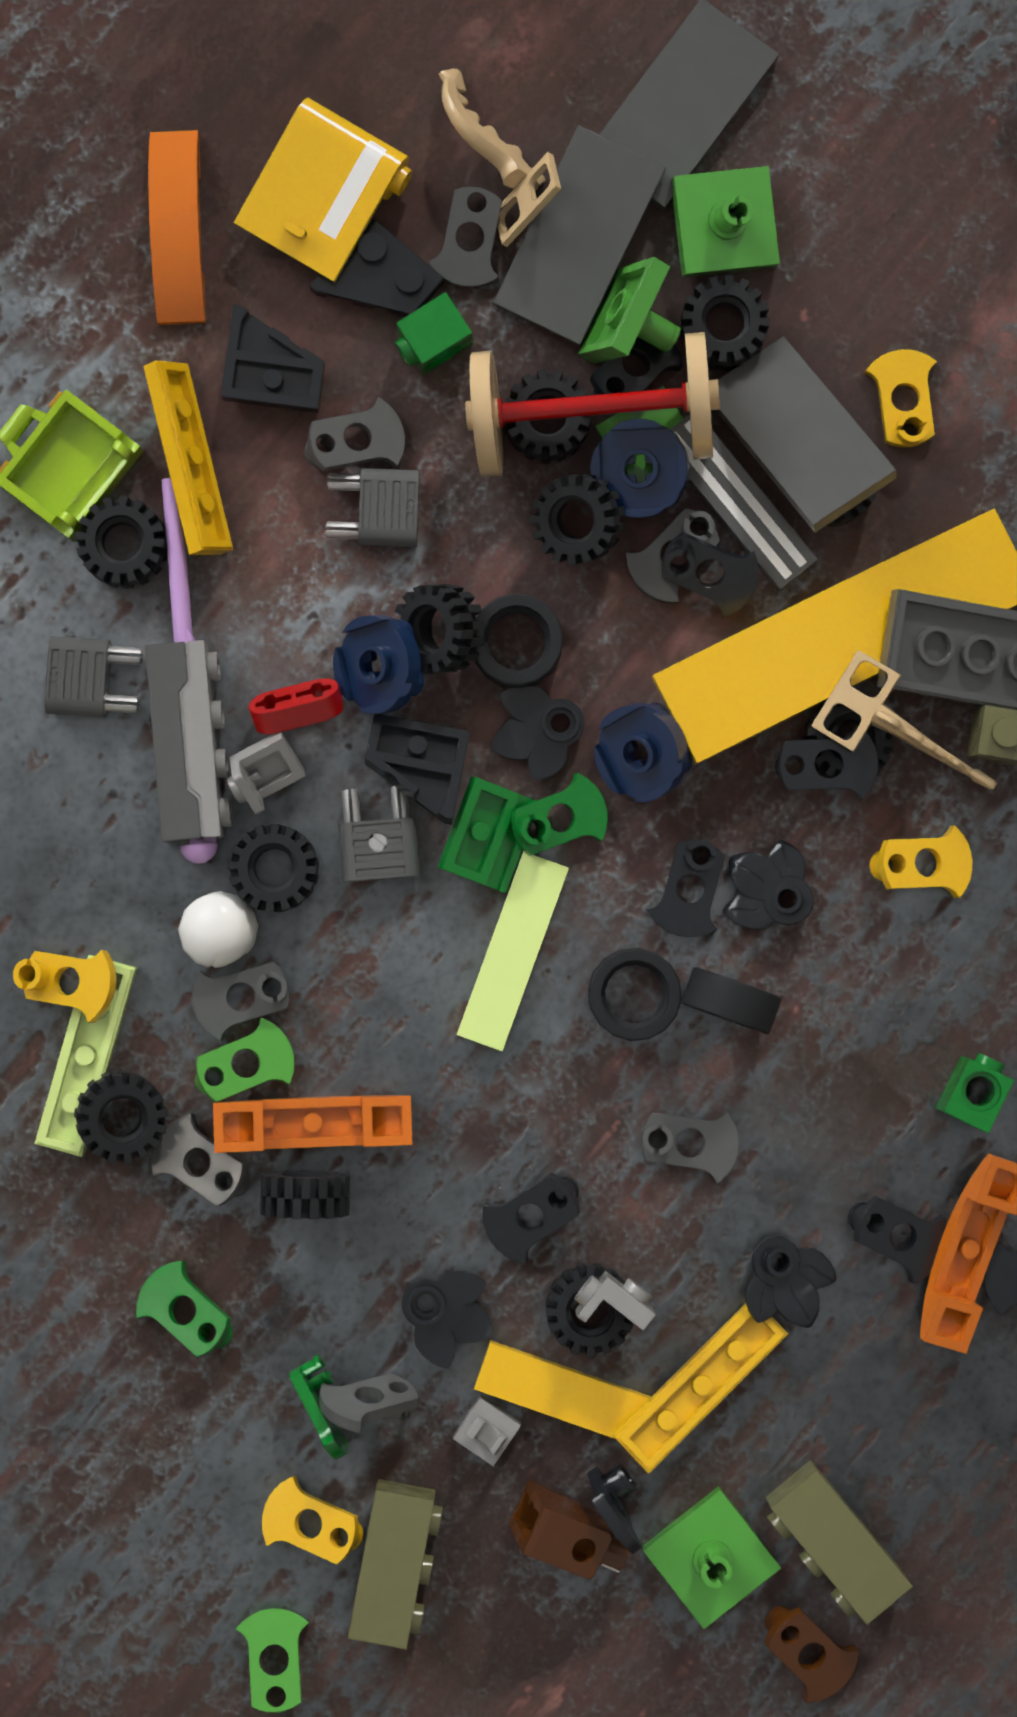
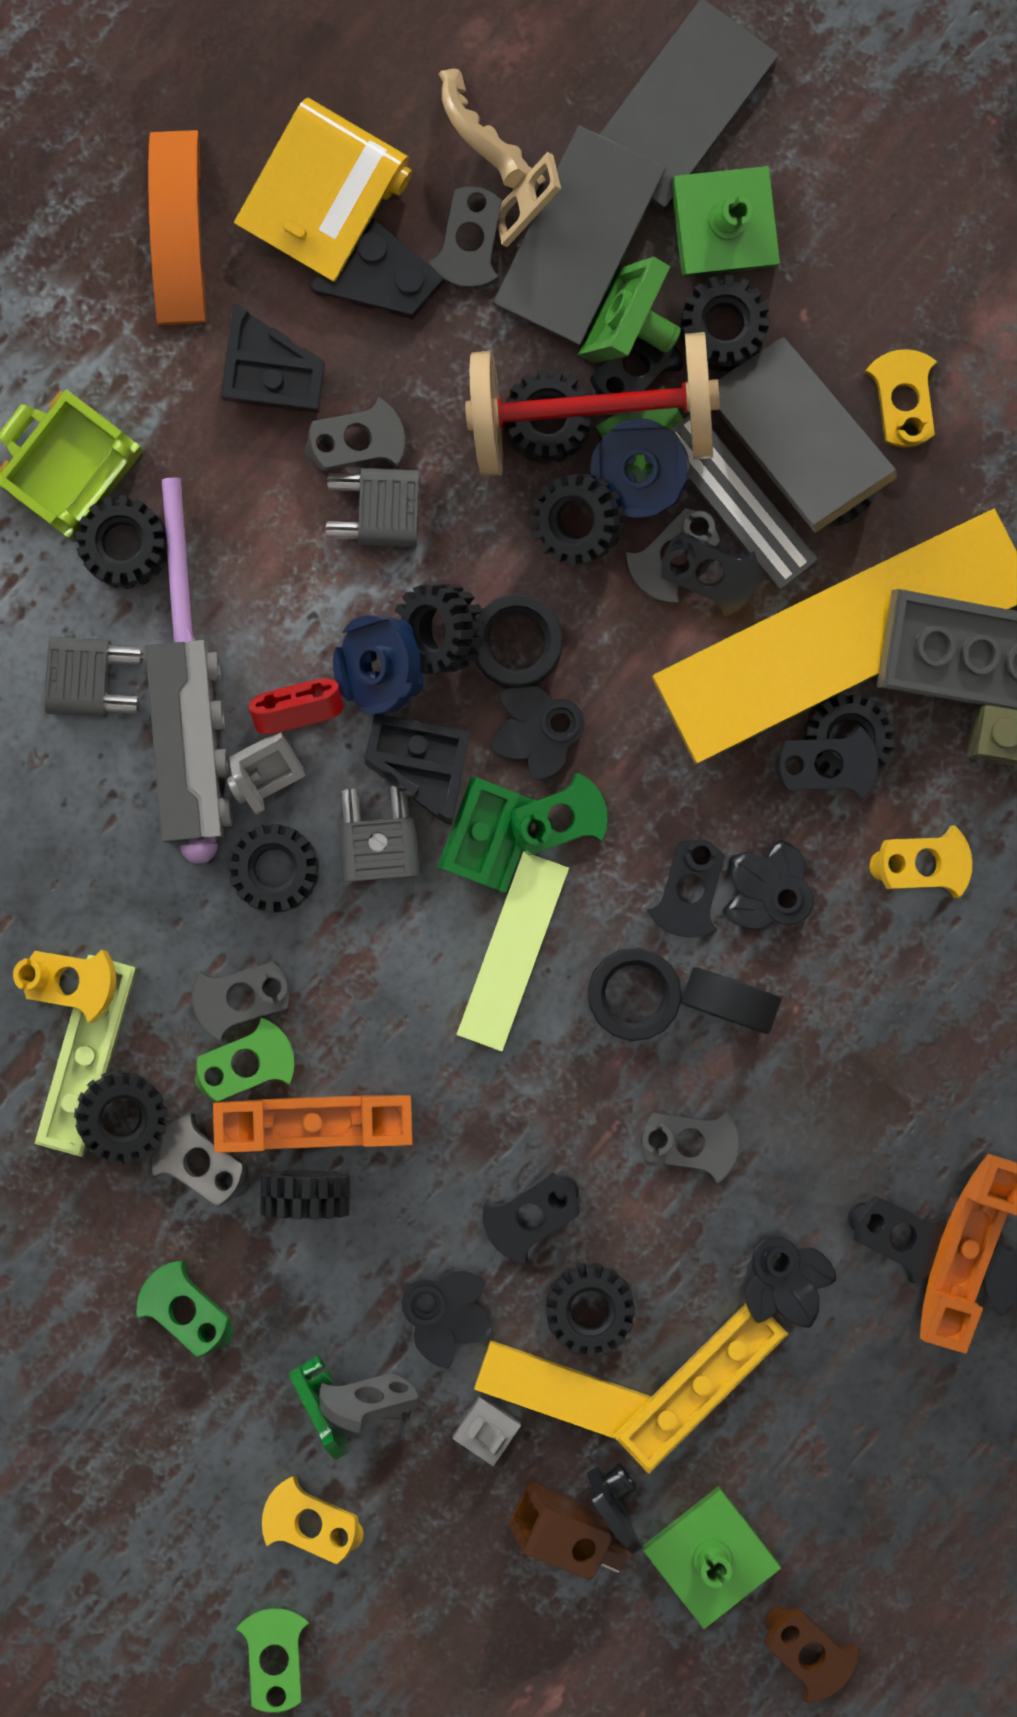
yellow tile [143,360,233,555] -> none
white hair [178,891,259,968] -> none
olive brick [348,1479,443,1650] -> none
green brick [394,292,473,375] -> none
light grey bracket [574,1270,656,1330] -> none
dark blue plate [594,702,692,803] -> none
olive brick [766,1460,913,1625] -> none
tan piece [811,650,997,789] -> none
green brick [935,1053,1014,1134] -> none

